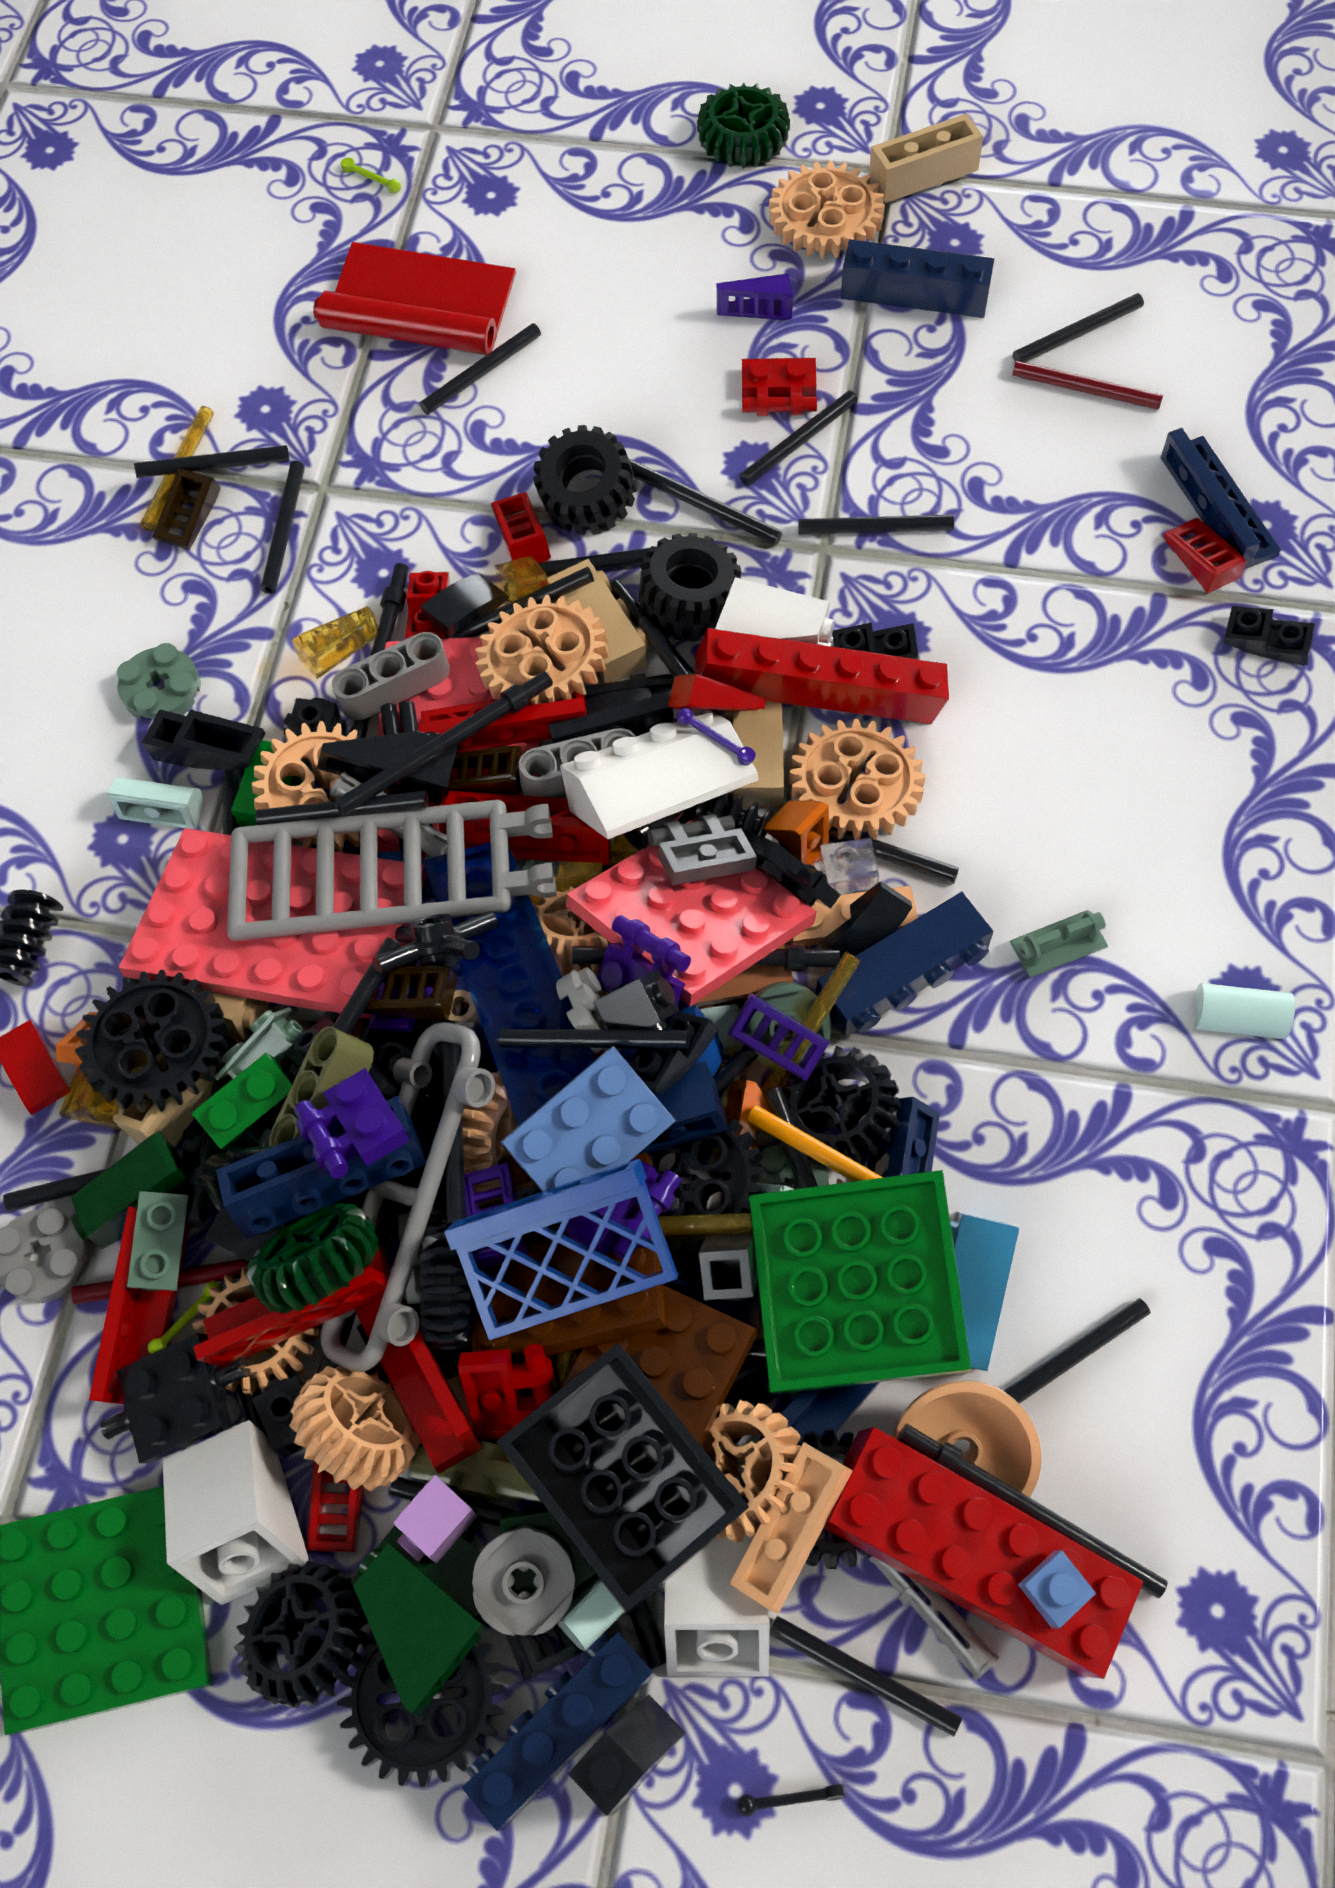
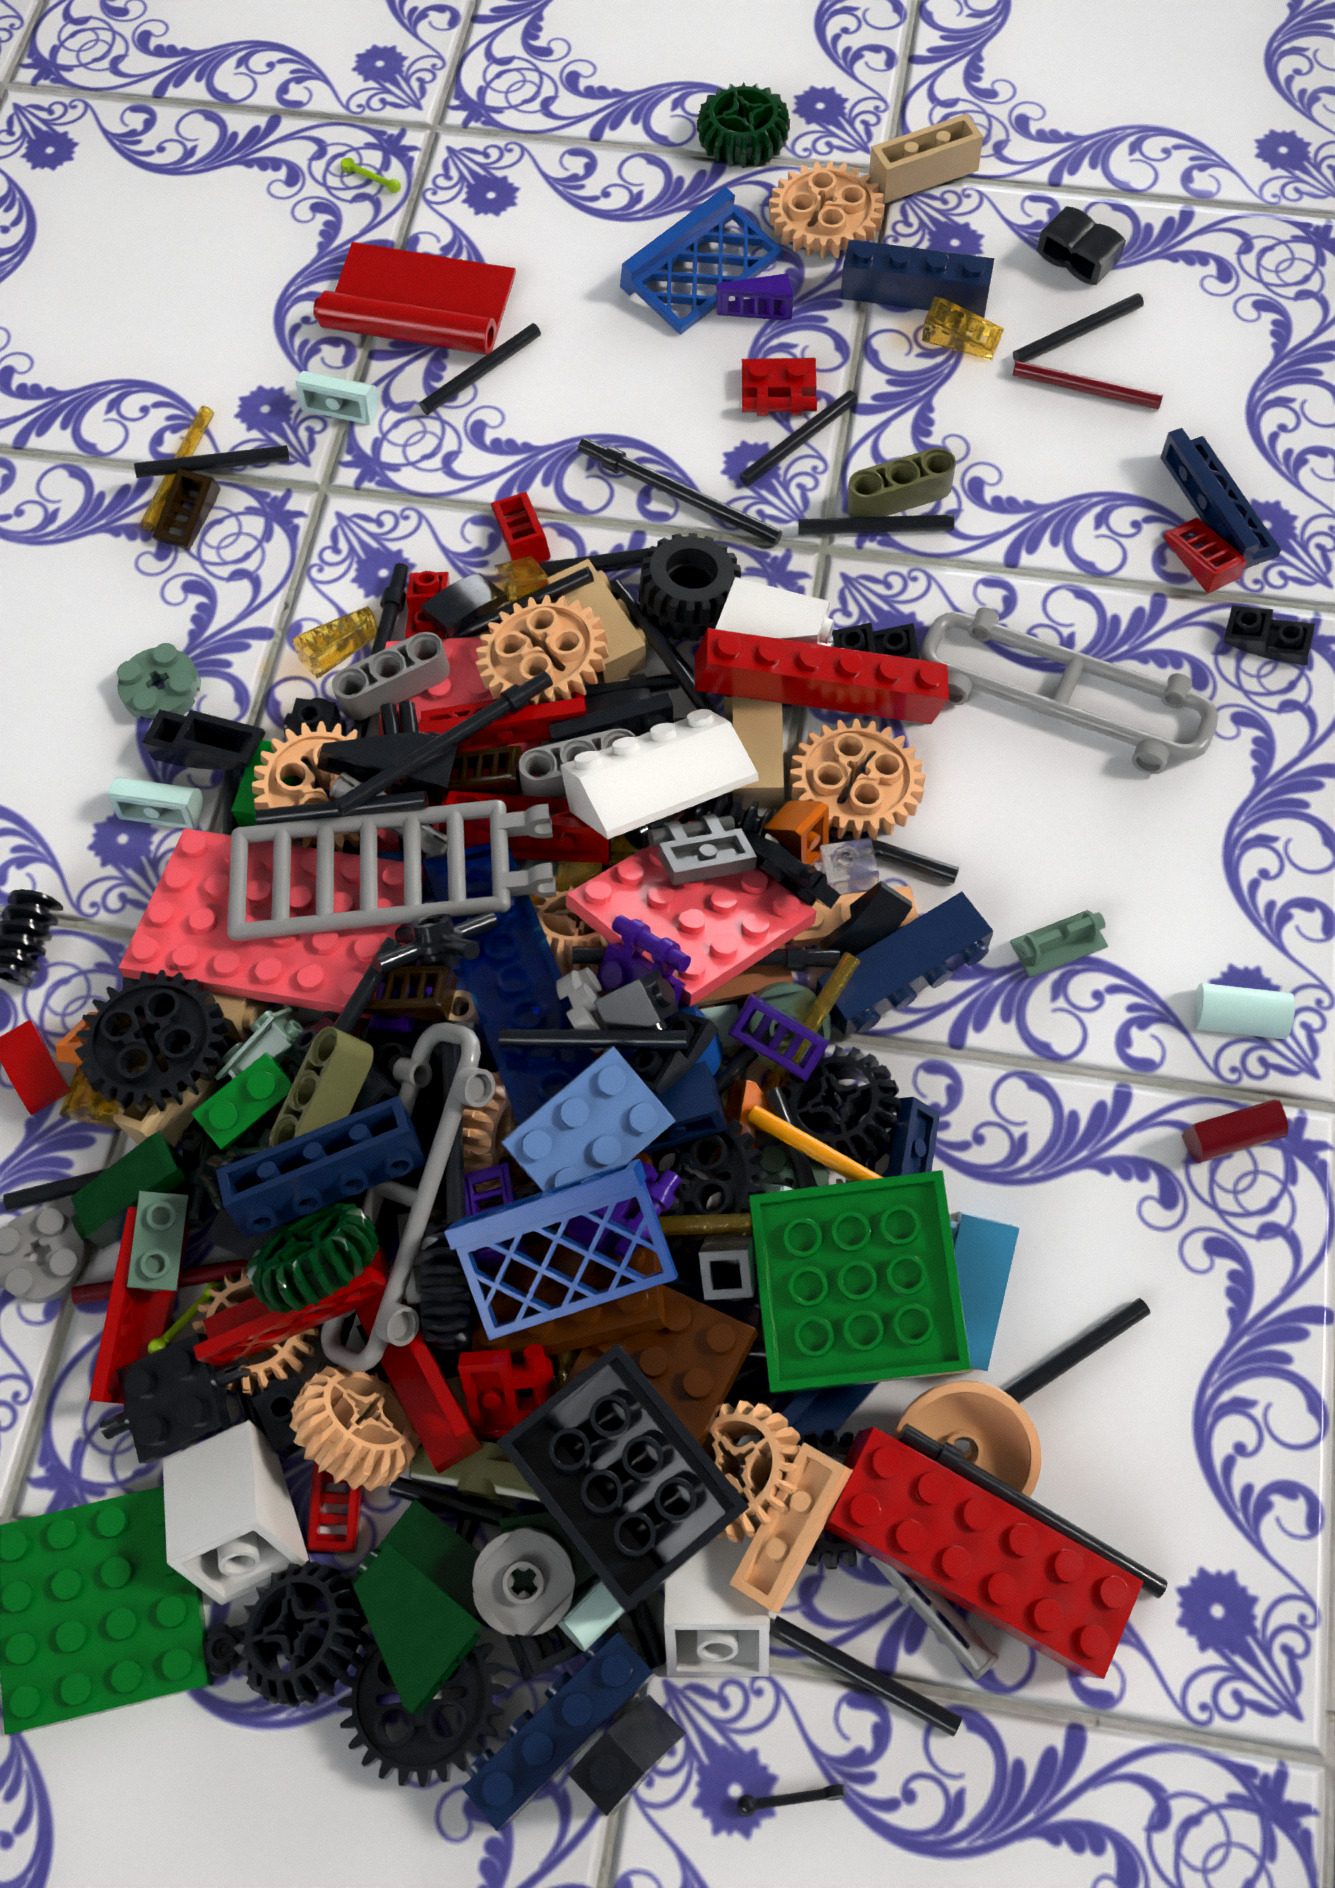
black piece [260,461,305,594] -> none
dark purple plate [294,1068,410,1179] -> none
lavender brick [392,1475,478,1564] -> none
black tyre [533,425,637,535] -> none
red slope [668,674,766,711] -> none
dark purple hinge [676,708,756,766] -> none
medium blue plate [1018,1550,1096,1629] -> none
none -> black plate [203,1623,245,1677]
none -> light aqua brick [296,371,379,425]
none -> blue fence [620,186,783,335]
none -> olive beam [846,448,956,517]
none -> light grey bar [920,607,1218,774]
none -> clear yellow slope [922,296,1004,360]
none -> black brick [1036,206,1126,285]
none -> dark red brick [1181,1099,1288,1164]

